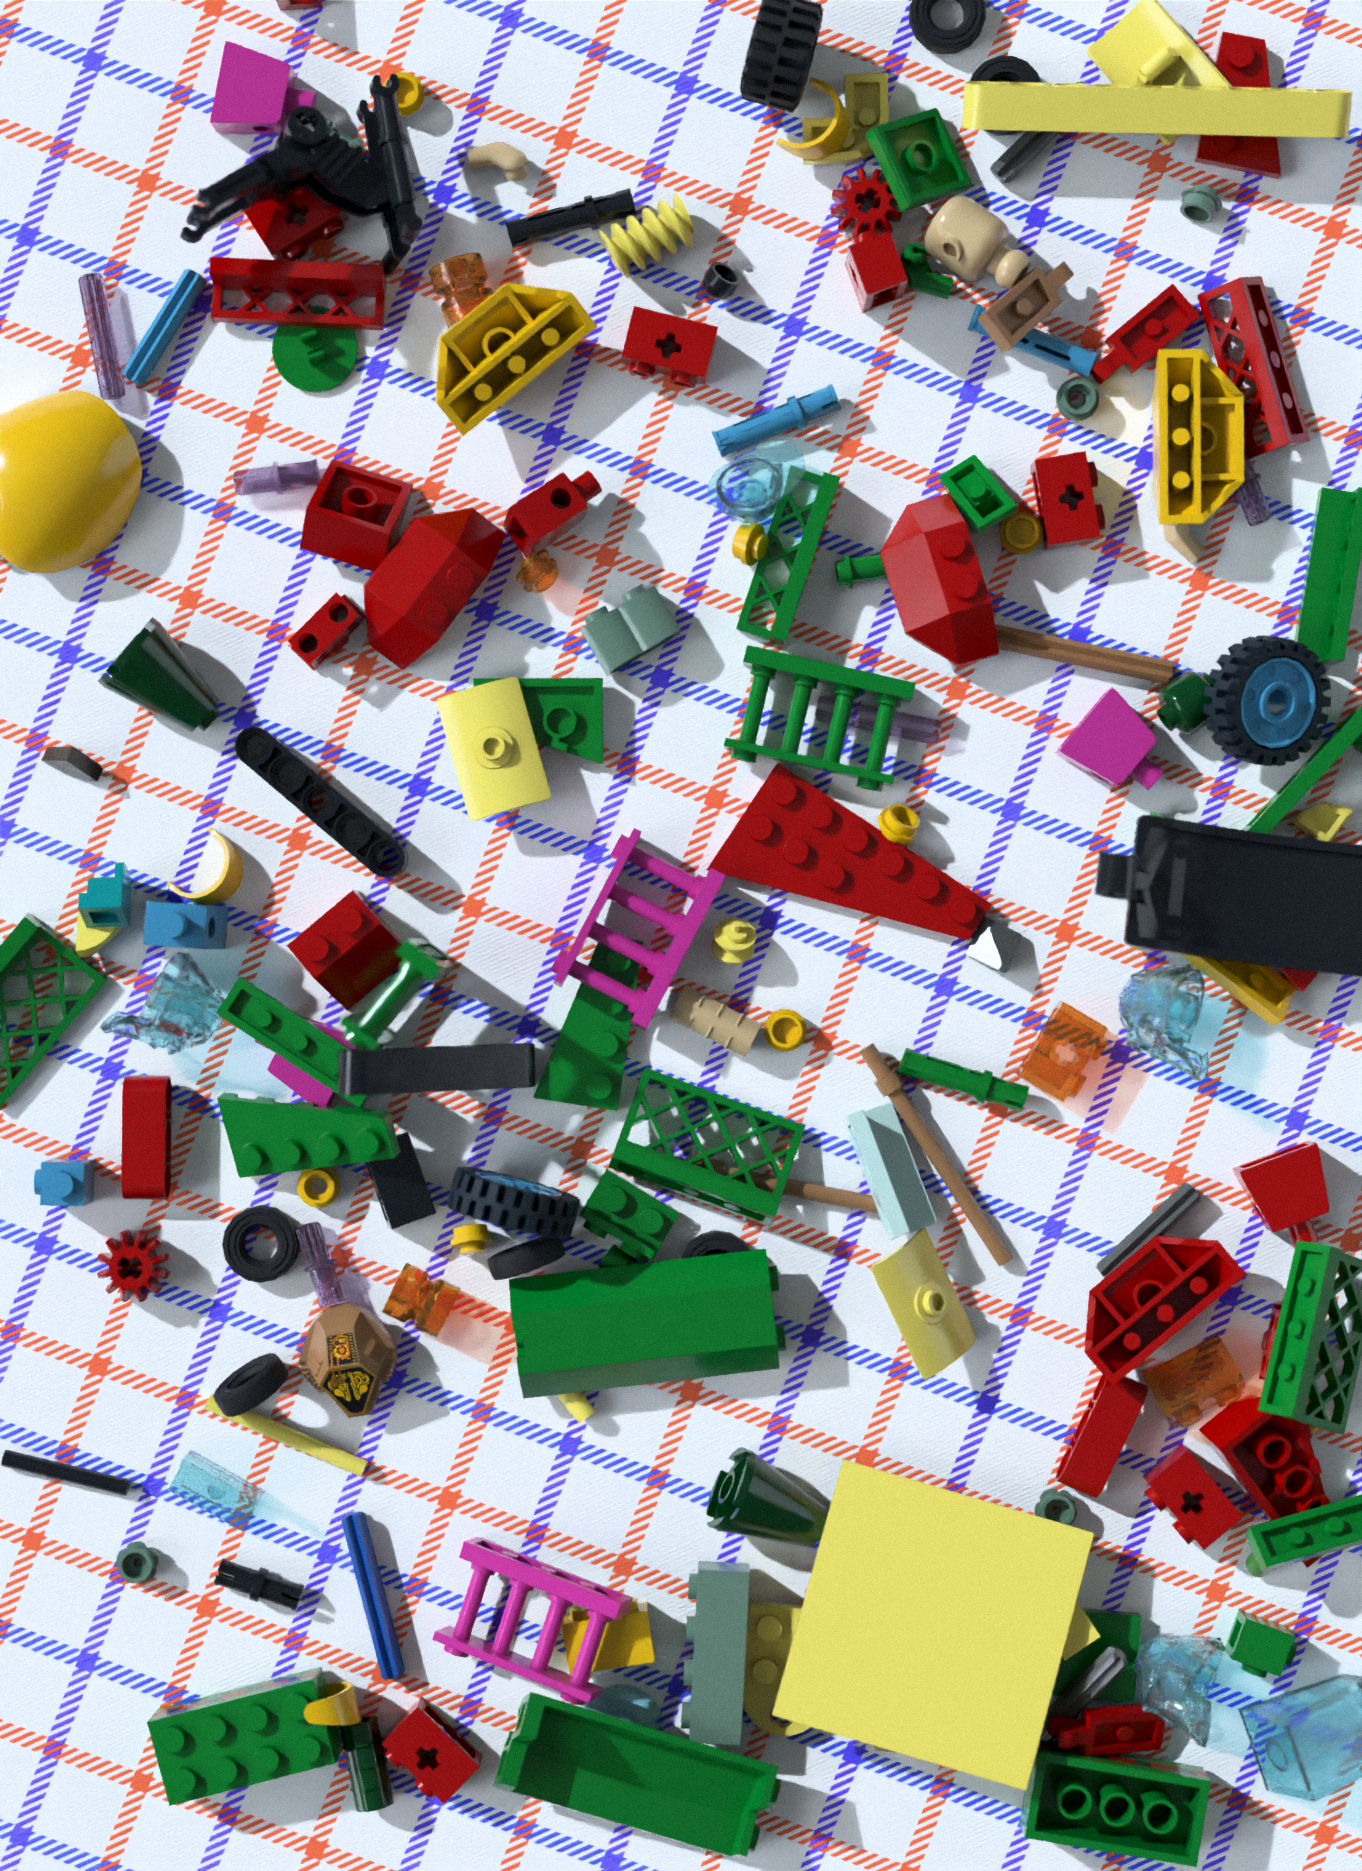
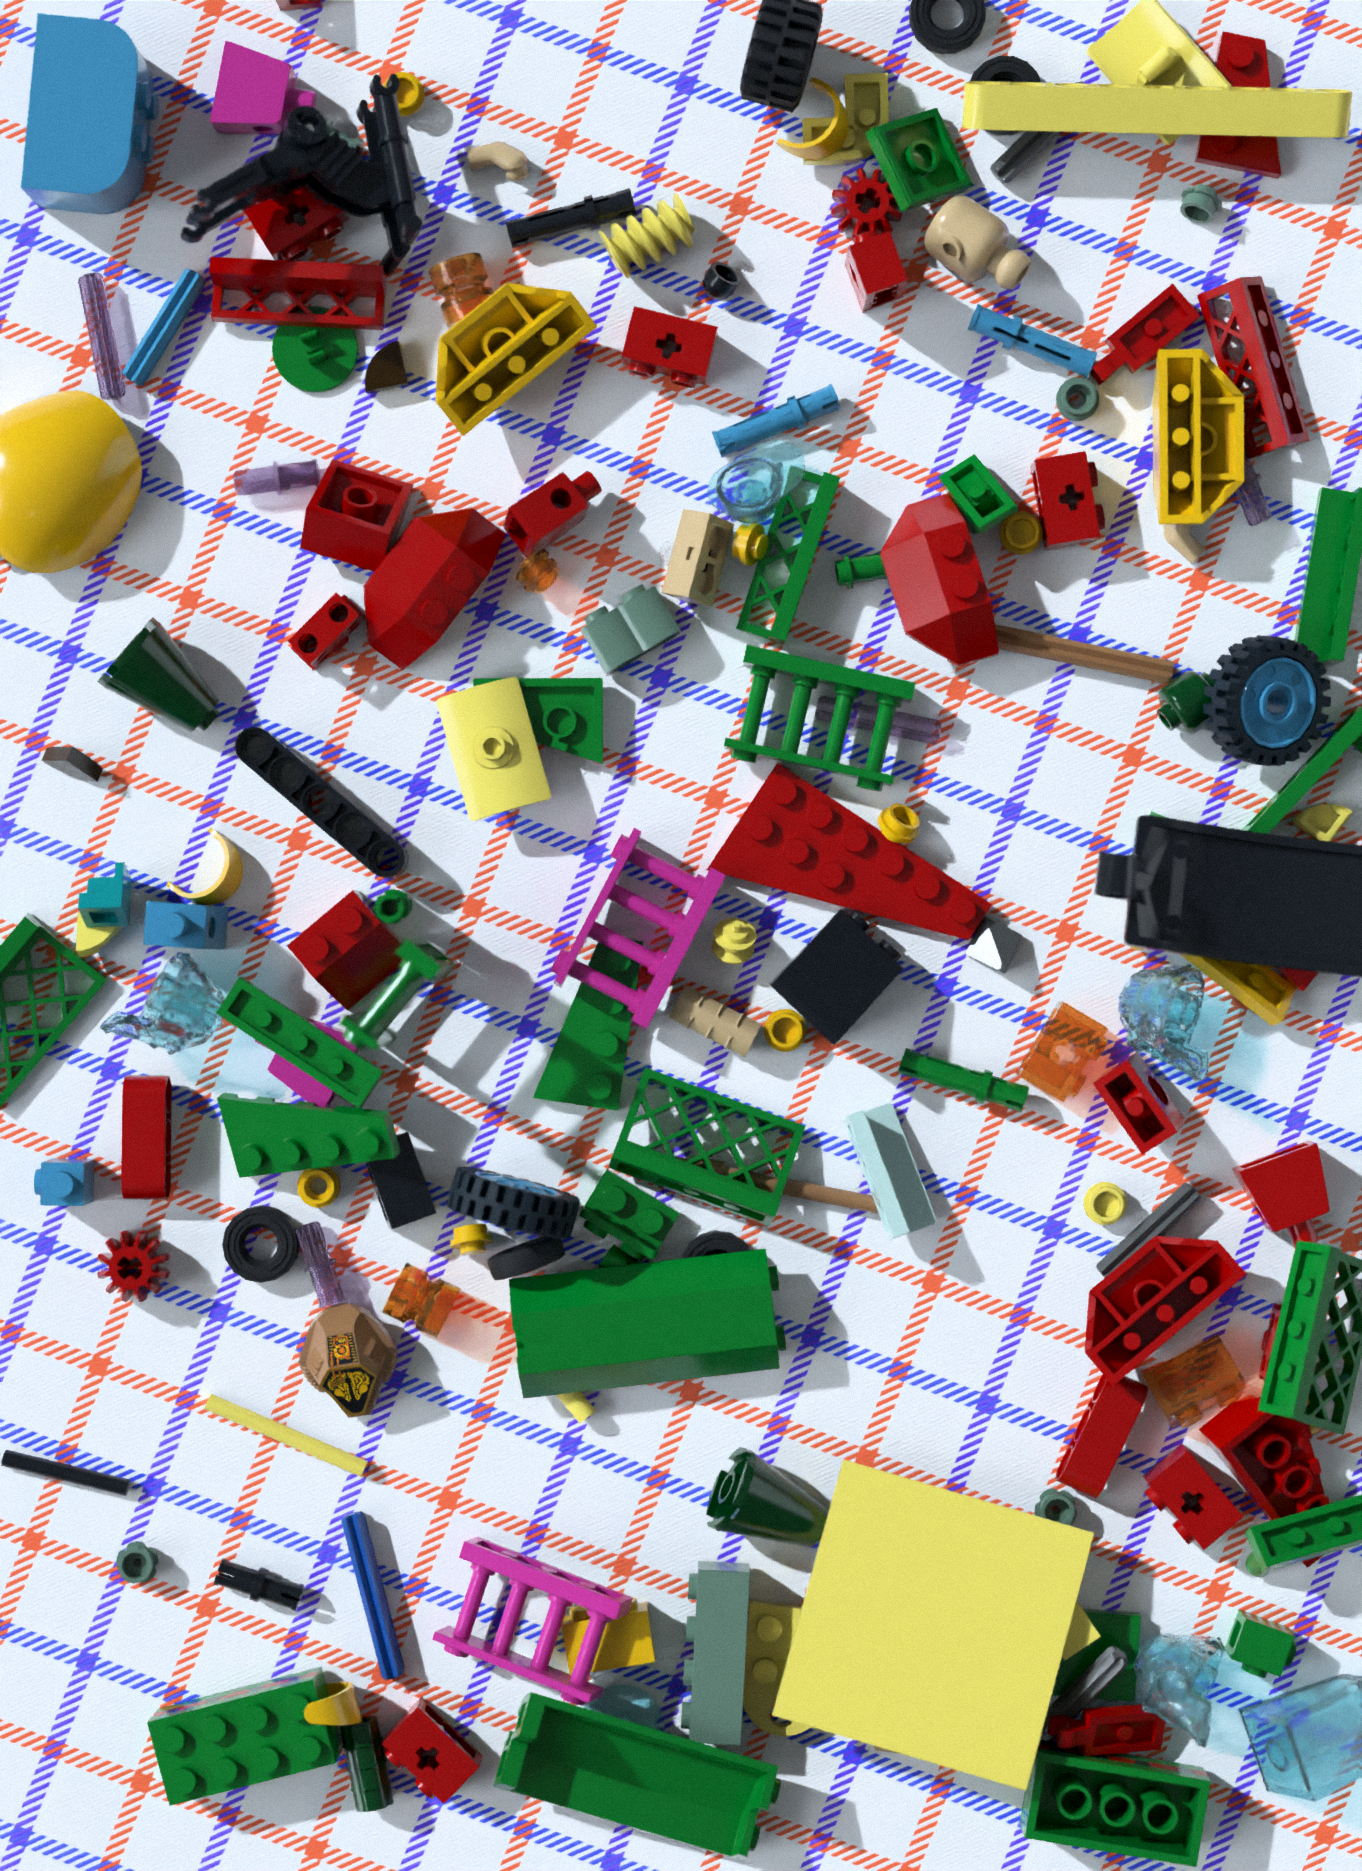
clear light blue panel [168,1450,265,1531] -> none
black tyre [213,1353,289,1417] -> none
black beam [338,1043,536,1095] -> none
medium nougat bar [859,1042,1013,1266] -> none
light yellow shield [871,1228,977,1380] -> none
green arm [900,243,954,300] -> none
medium nougat plate [977,261,1074,353] -> none
dark pink torso [1054,687,1164,790] -> none
none -> dark azure brick [21,13,159,214]
none -> dark brown tile [365,341,409,394]
none -> green pin [375,889,413,924]
none -> tan piece [658,509,734,607]
none -> black slope [769,909,904,1045]
none -> light yellow plate [1083,1182,1127,1225]
none -> red brick [1092,1051,1187,1155]

